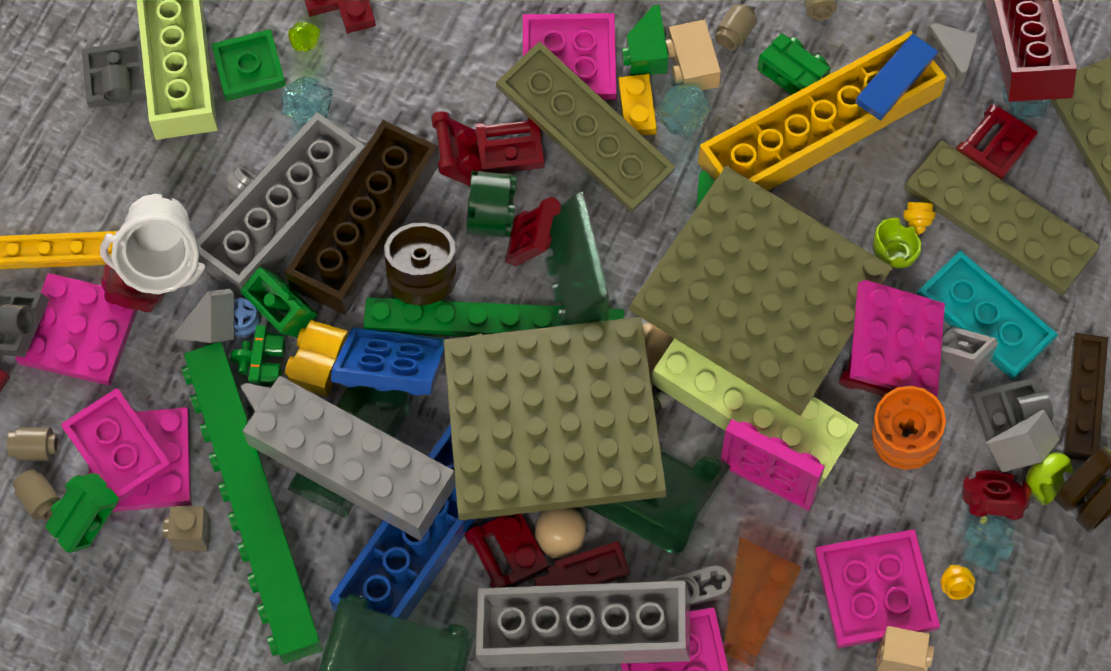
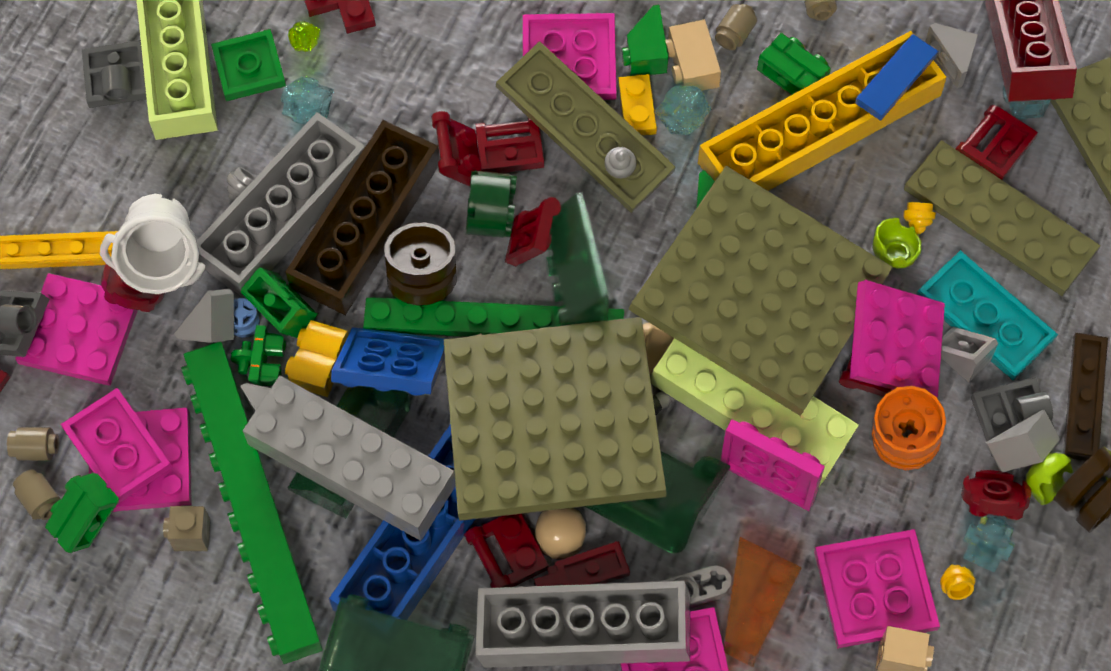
none -> light grey plate [604,147,637,179]

